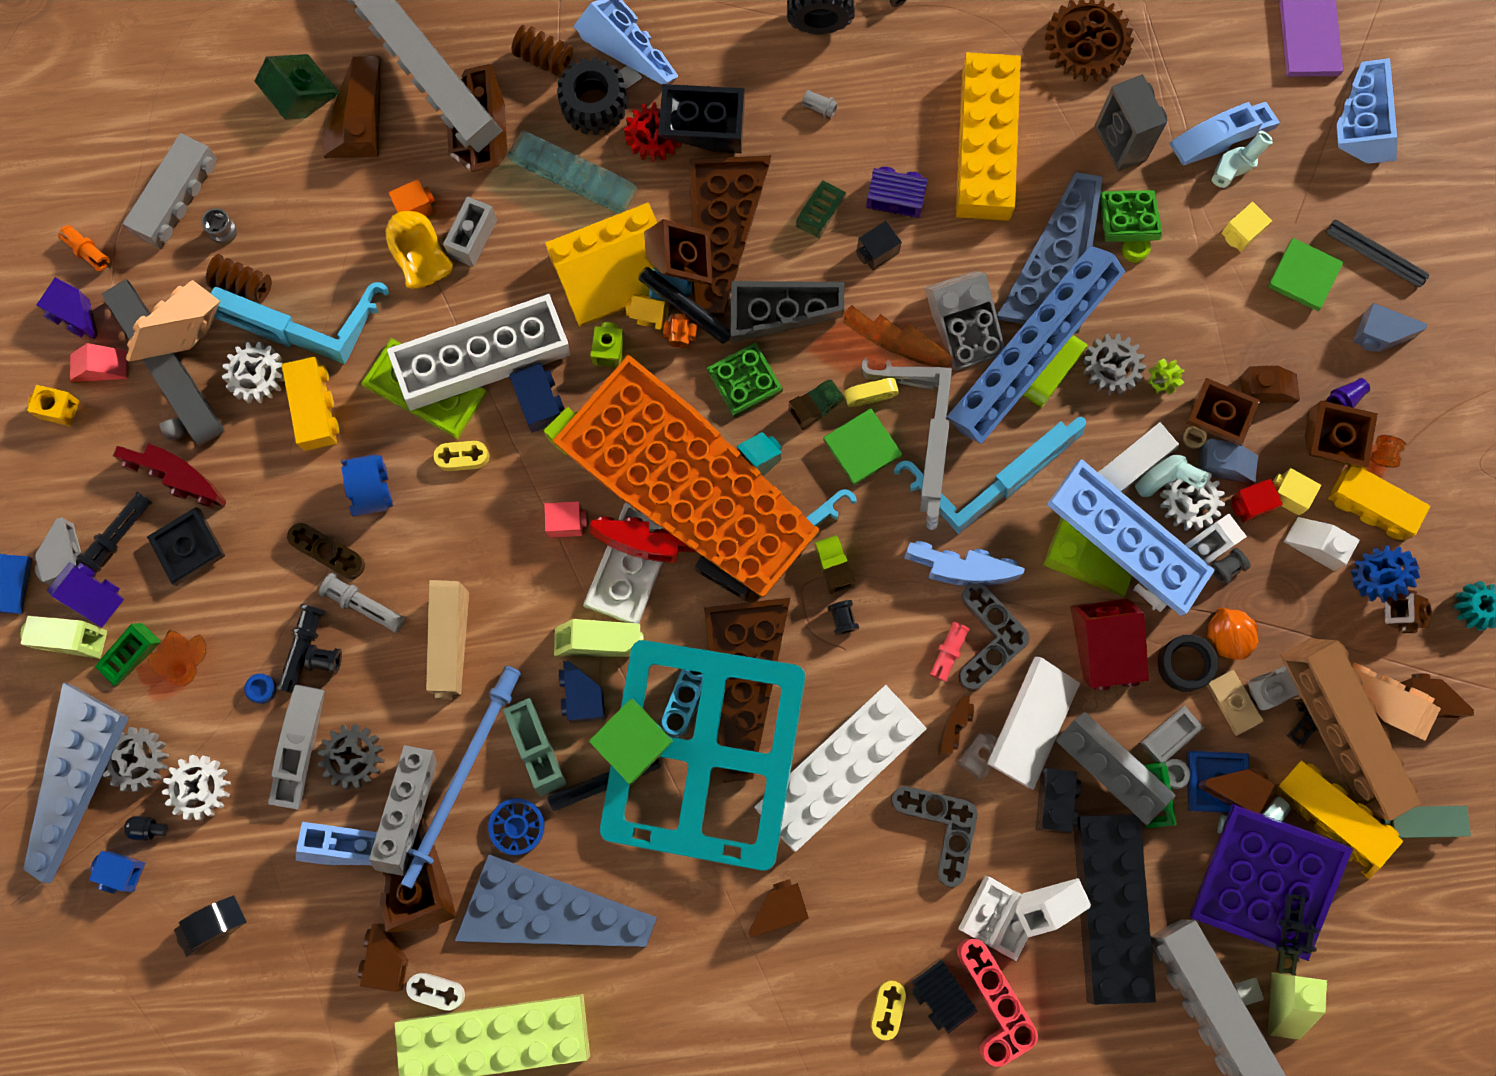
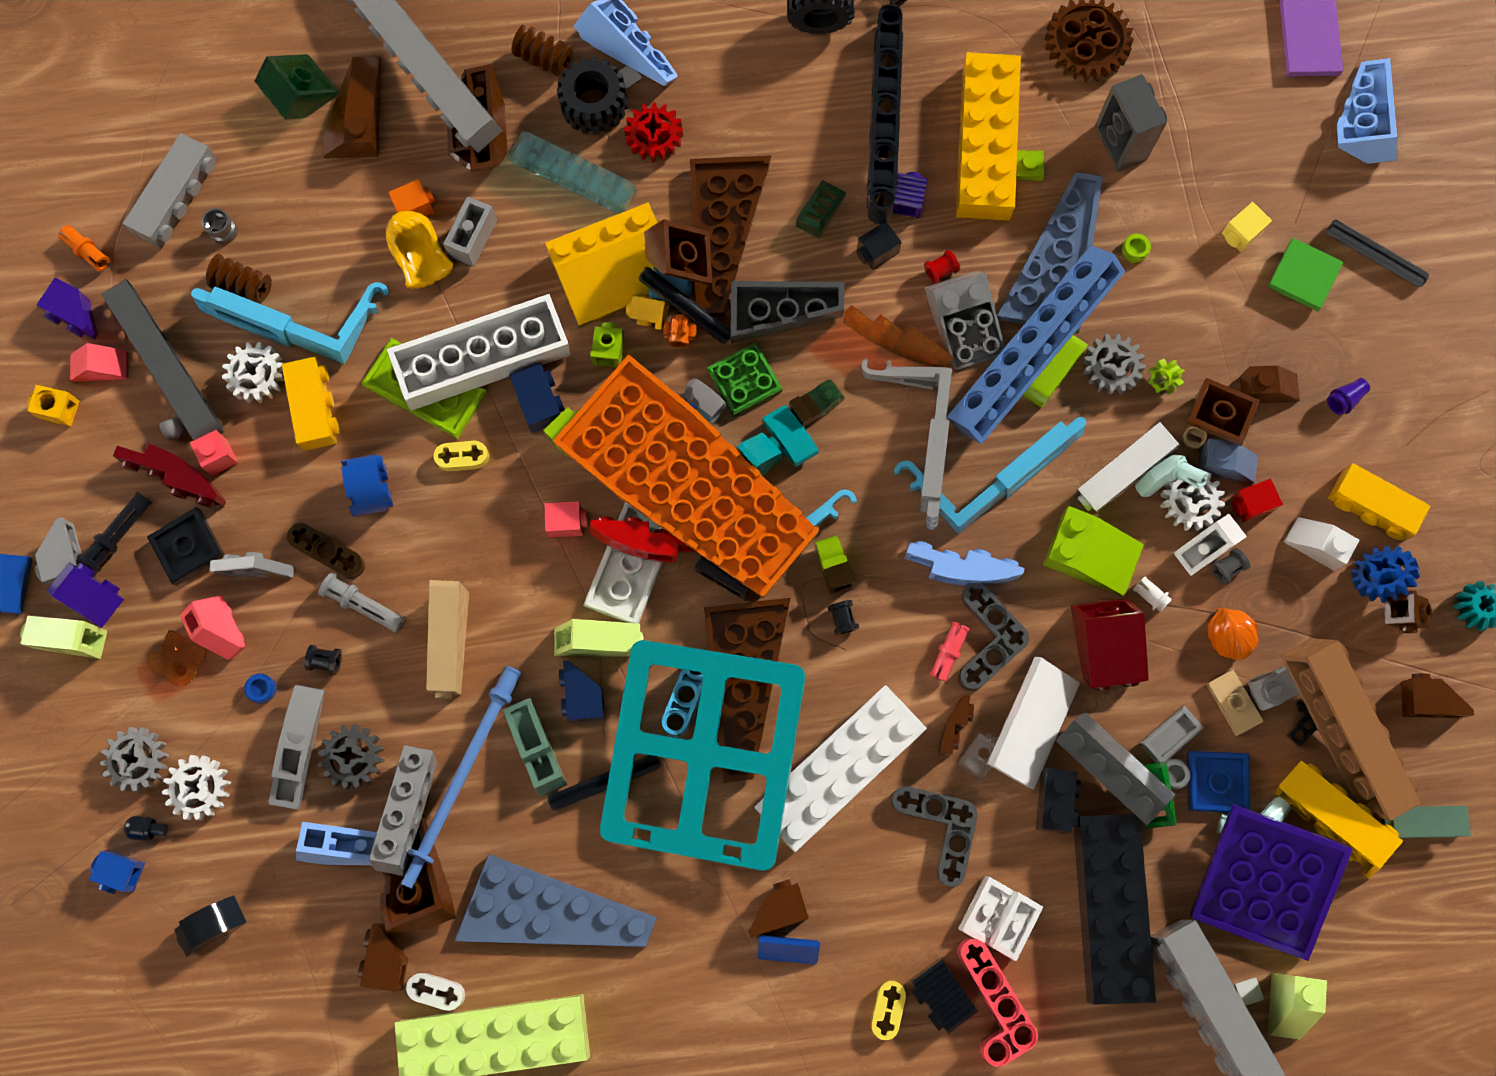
sand blue wing [23,683,129,883] -> none
green slope [94,623,161,686] -> none
light nougat slope [126,280,220,362] -> none
black pin [276,604,326,693] -> none
blue wheel [488,798,545,855] -> none
bright green tile [589,699,674,785] -> none
black slope [658,84,745,154] -> none
light grey pin [802,90,838,118] -> none
bright green tile [823,408,902,486] -> none
light yellow beam [844,378,899,407] -> none
white slope [1016,878,1091,937] -> none
light blue plate [1047,459,1214,616] -> none
bright green tile [1099,190,1163,242] -> none
black tyre [1158,635,1218,692] -> none
light blue slope [1169,102,1280,166] -> none
reddish brown slope [1196,768,1275,814] -> none
light aqua arm [1211,131,1273,188] -> none
light yellow brick [1272,468,1321,516] -> none
black piece [1275,893,1319,976] -> none
reddish brown slope [1304,401,1378,469] -> none
light nougat slope [1352,662,1441,740] -> none
sand blue slope [1353,303,1427,352] -> none
clear orange wheel [1371,435,1406,468] -> none
none -> coral slope [180,595,246,660]
none -> coral brick [190,430,238,476]
none -> light grey wing [210,552,294,578]
none -> light grey rock [684,378,726,425]
none -> blue slope [757,935,820,964]
none -> teal slope [762,405,819,467]
none -> black beam [867,4,903,224]
none -> red bush [924,249,960,284]
none -> lime plate [1016,150,1044,181]

